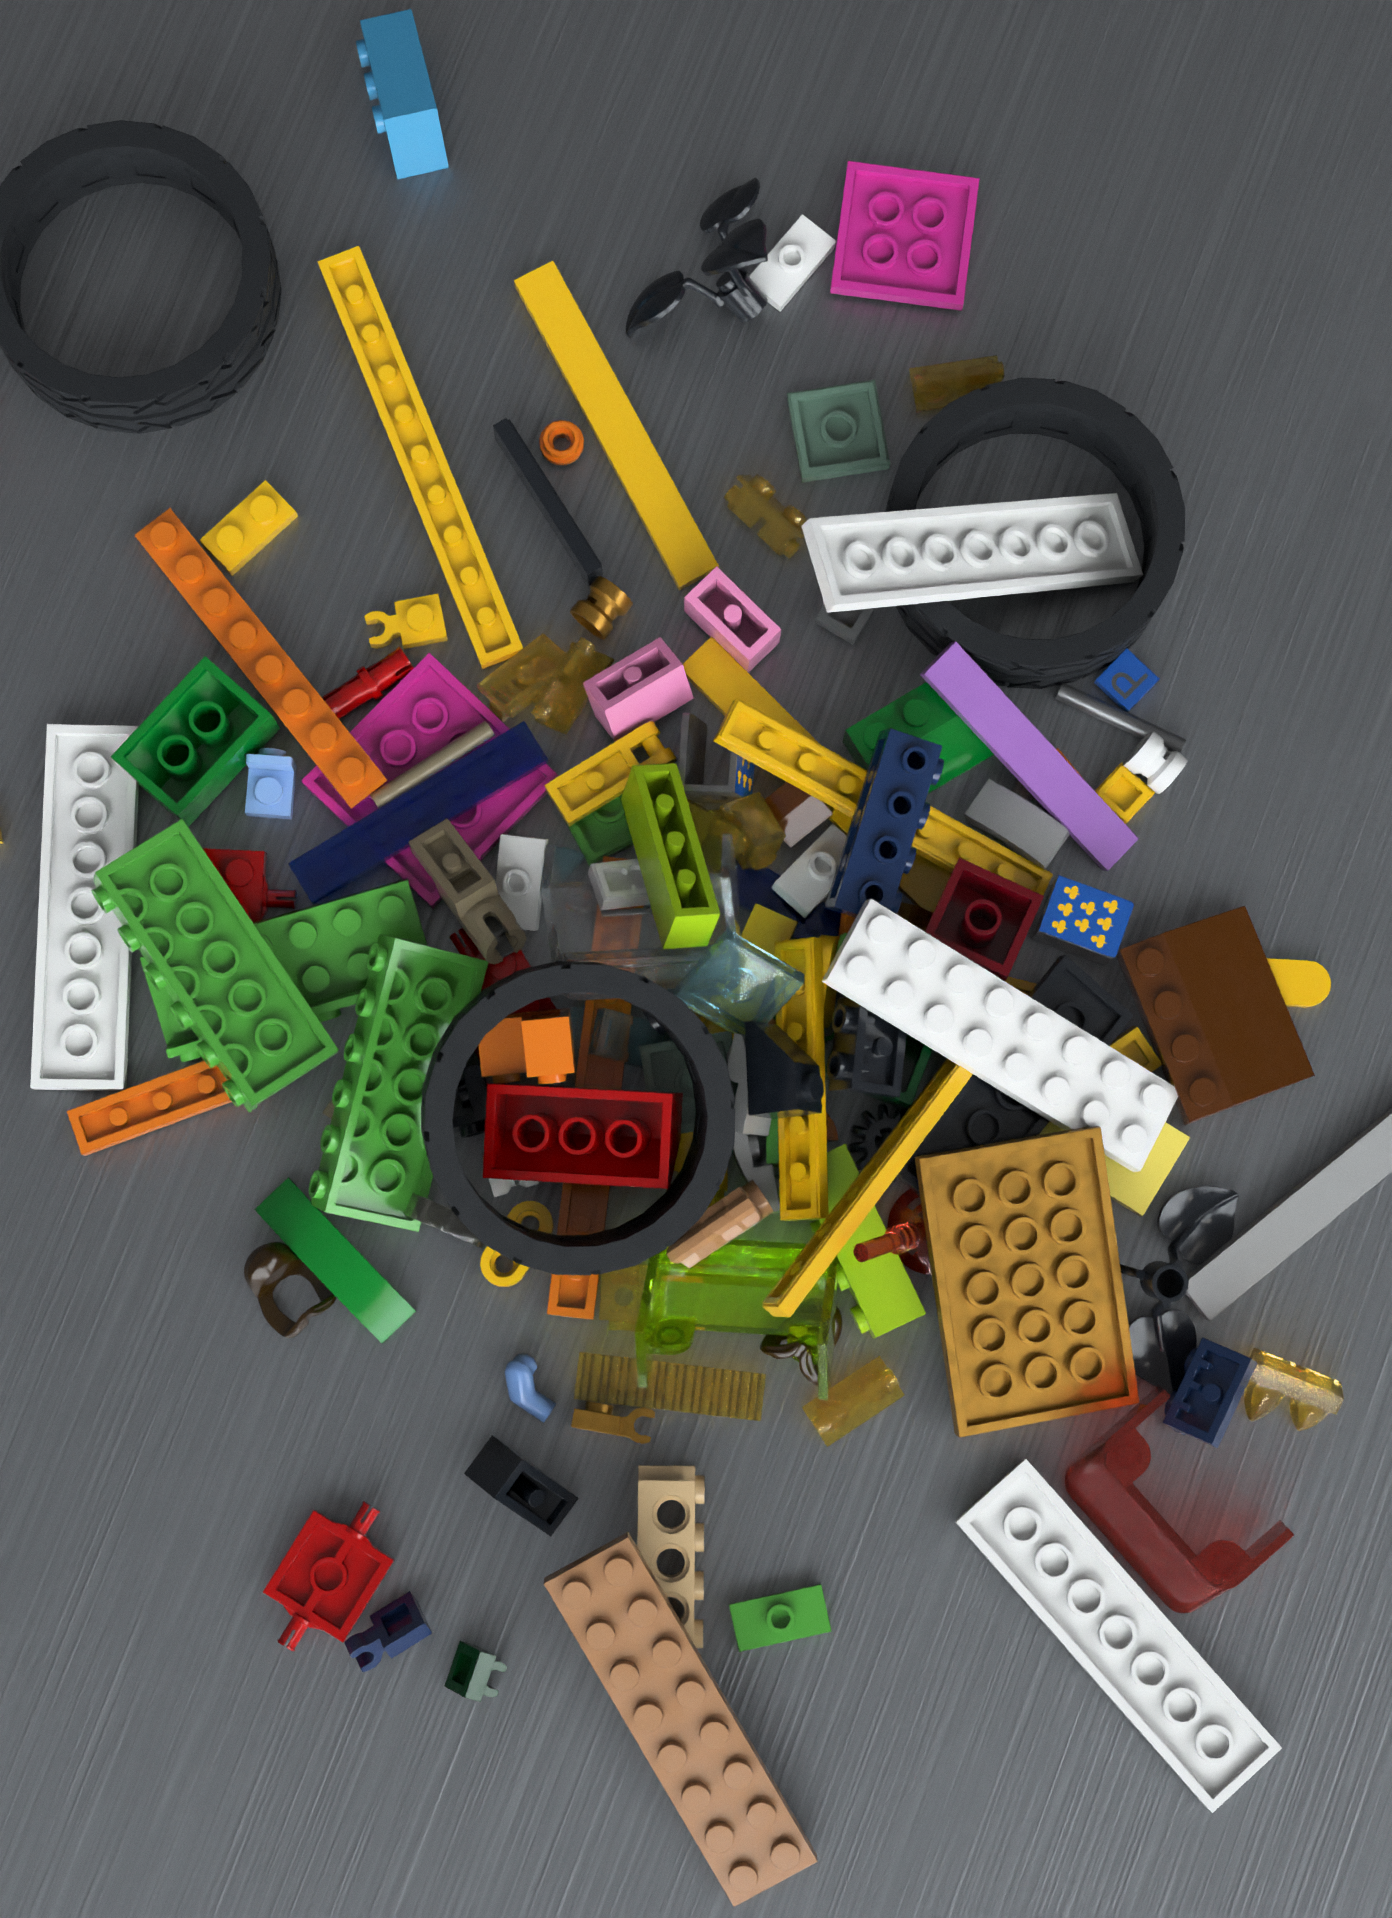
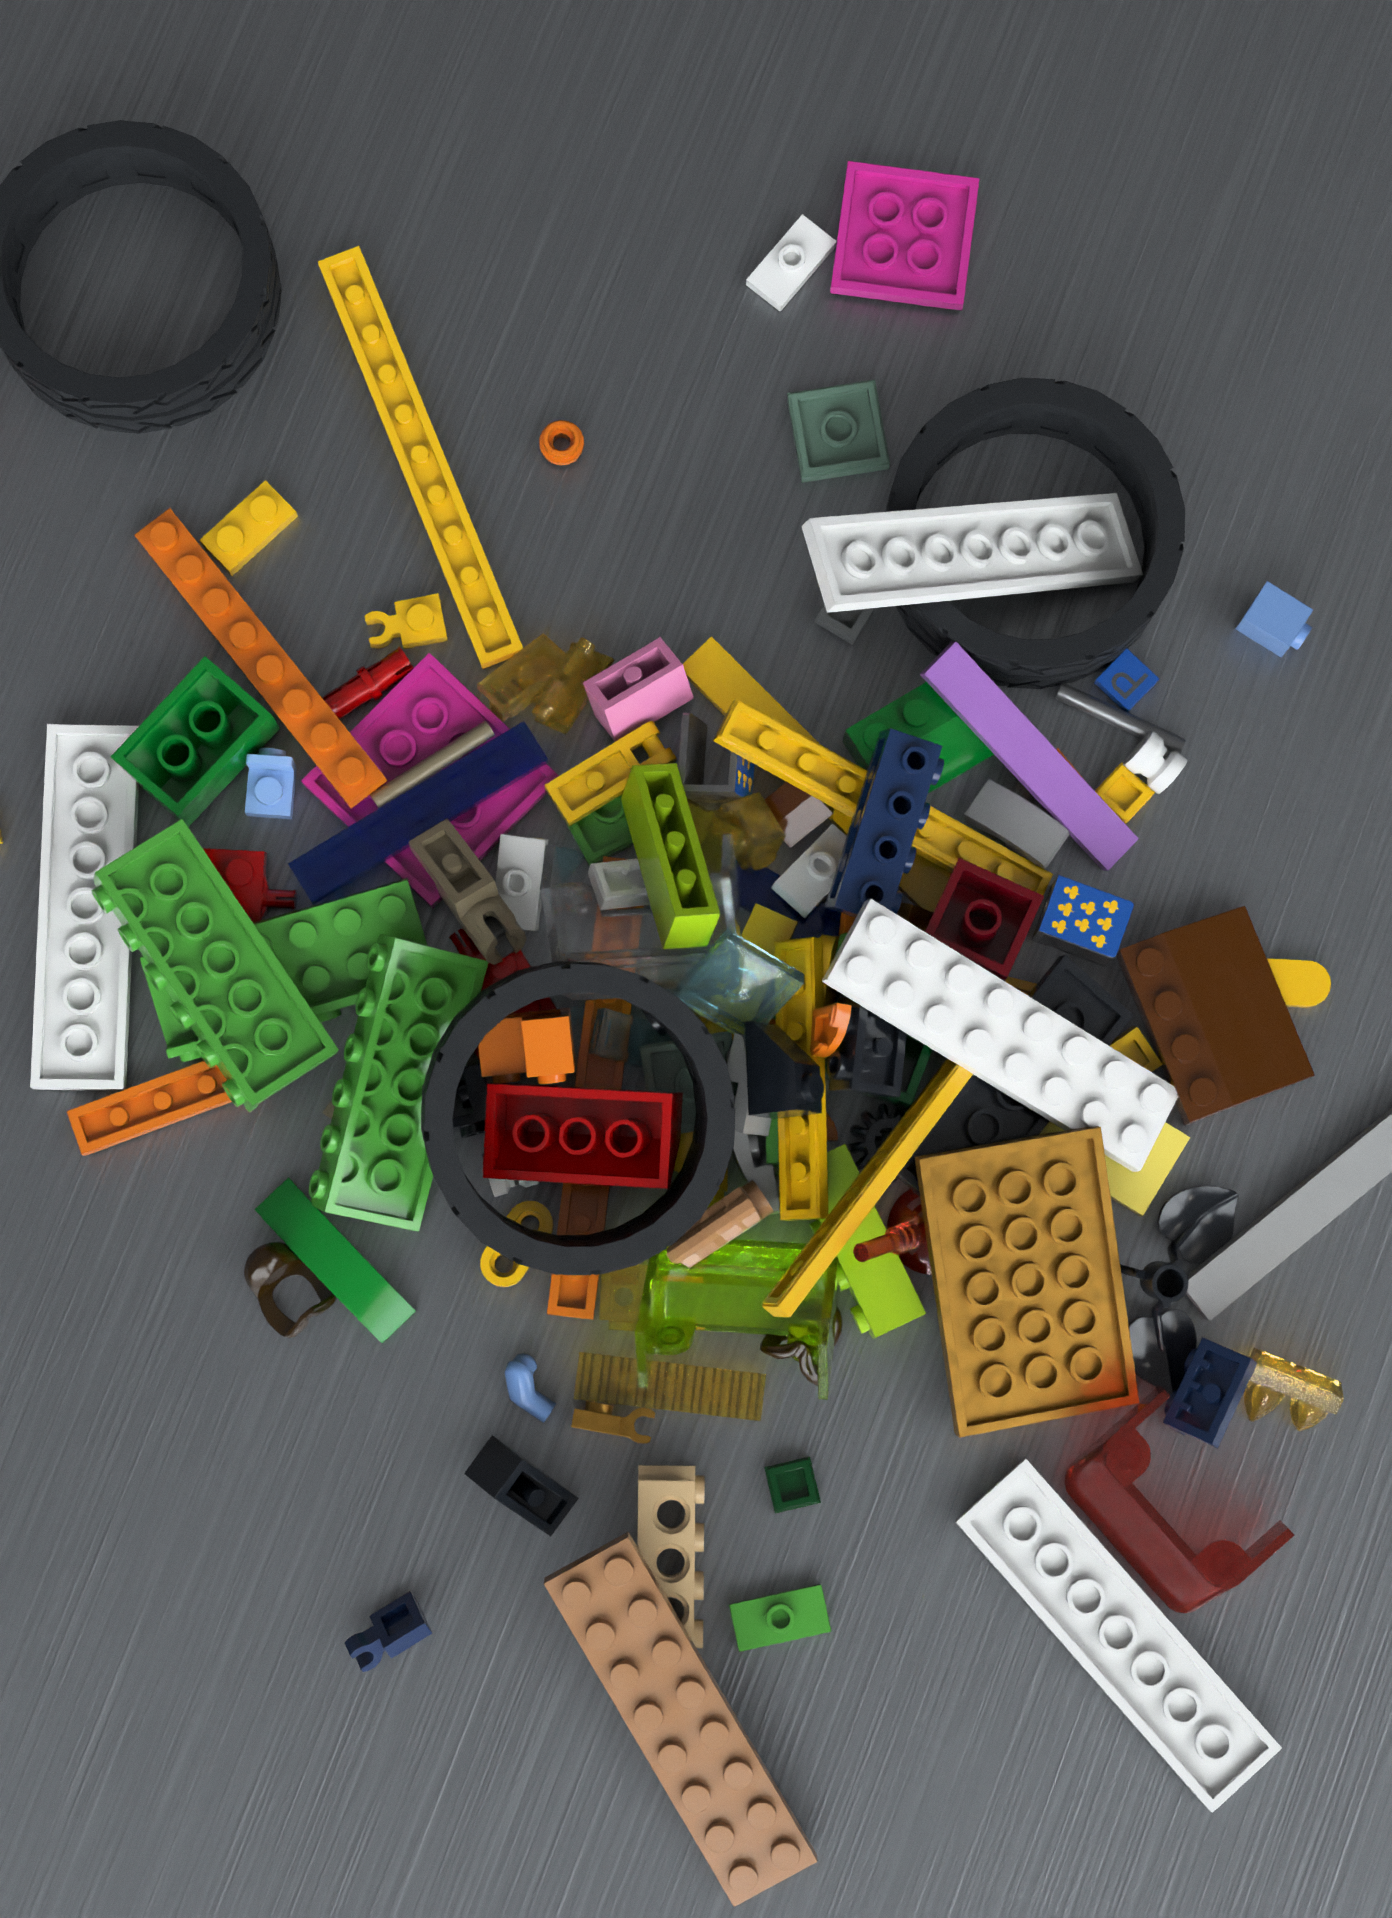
red plate [263,1501,395,1651] -> none
dark azure wedge [355,9,449,180] -> none
clear smoke beam [403,1193,483,1248] -> none
dark green tile [444,1641,507,1702] -> none
black tile [493,418,603,587] -> none
yellow tile [514,261,719,591] -> none
pearl gold wheel [570,576,633,640] -> none
black plant [626,178,768,338] -> none
bright pink brick [684,566,781,673] -> none
clear yellow hinge [724,474,808,559] -> none
clear yellow hinge [801,1356,905,1447] -> none
clear yellow hinge [909,355,1005,412] -> none
none -> dark green tile [764,1456,821,1514]
none -> orange tile [810,1003,852,1058]
none -> medium blue brick [1236,581,1313,657]

